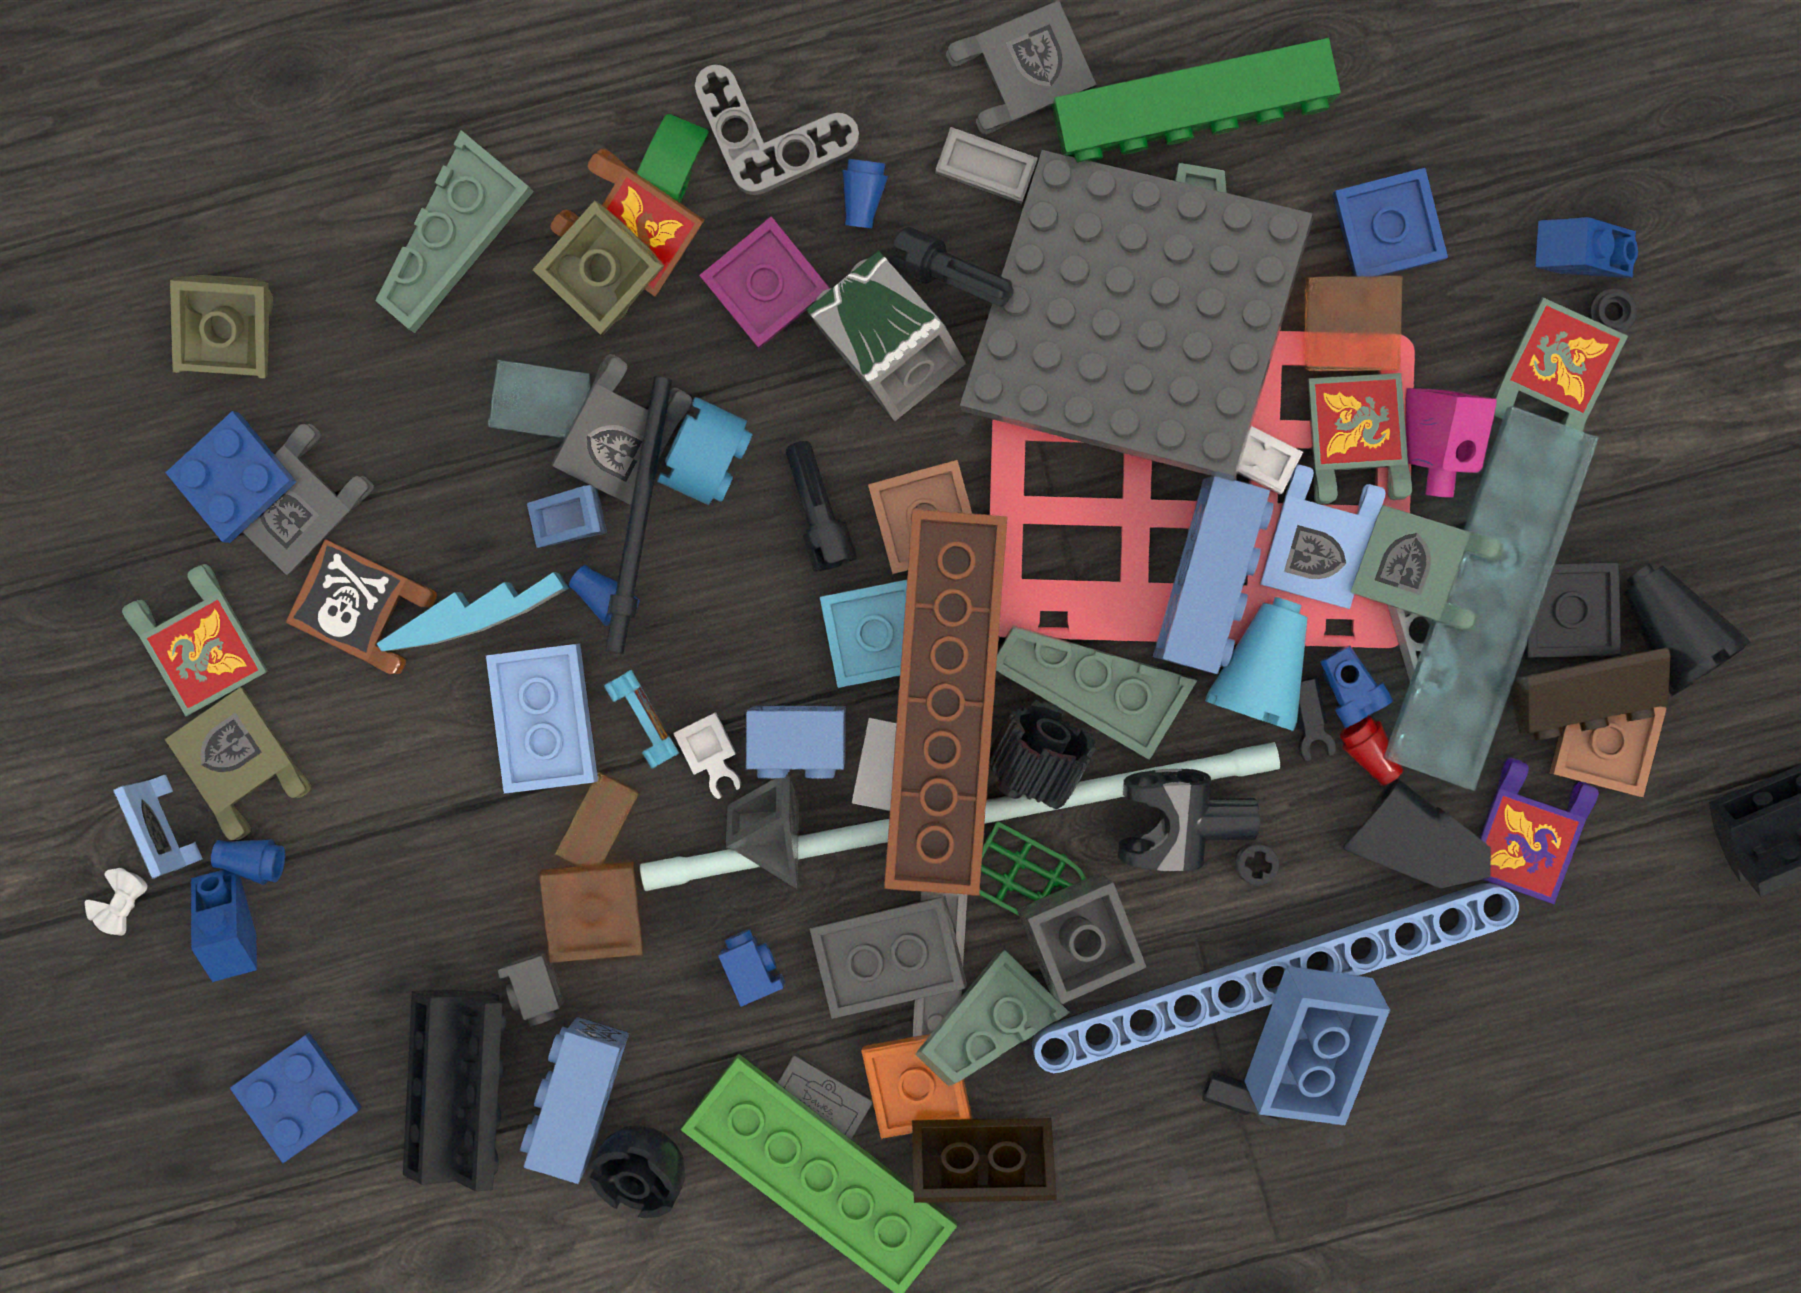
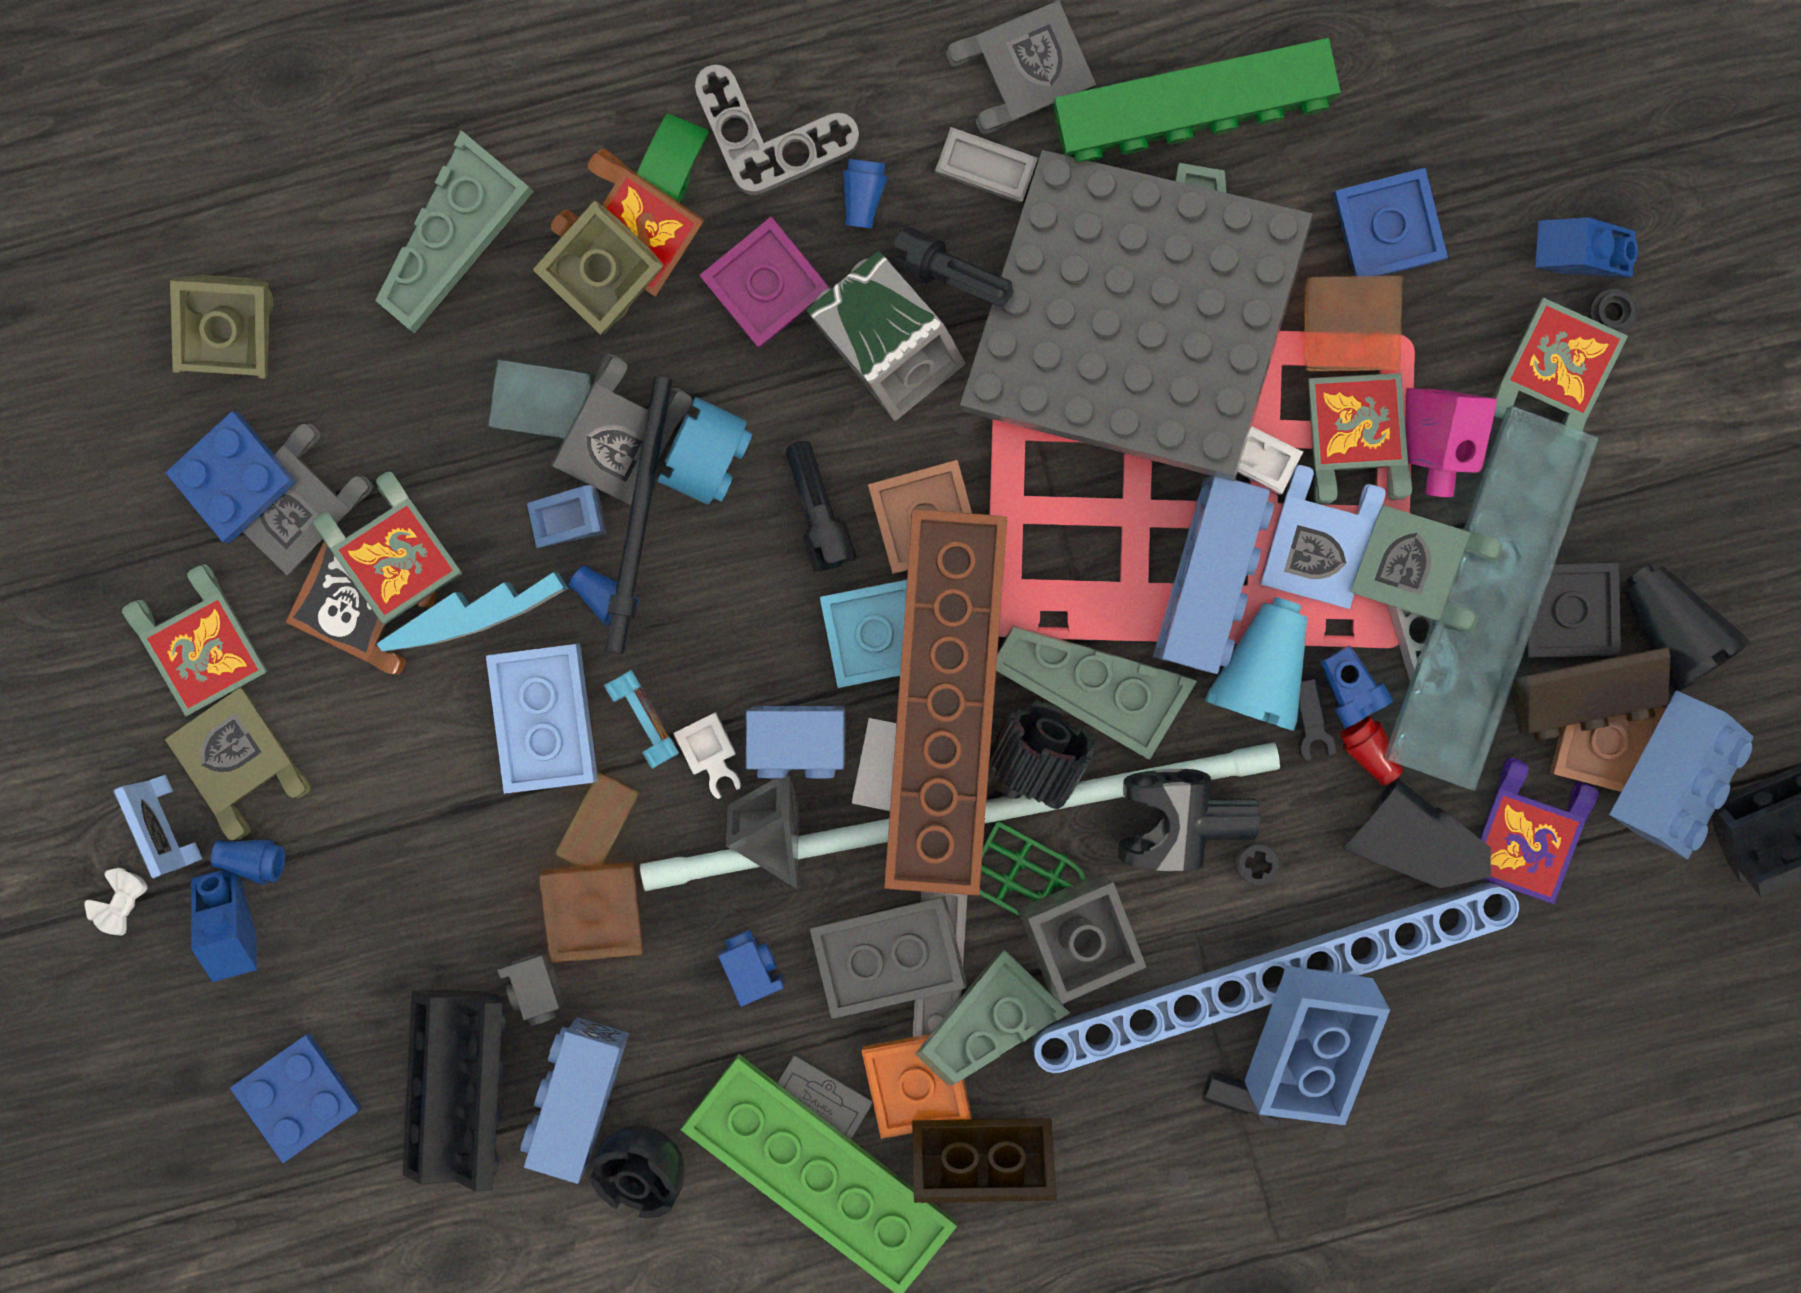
none -> flag [313,471,462,626]
none -> medium blue brick [1609,690,1754,859]

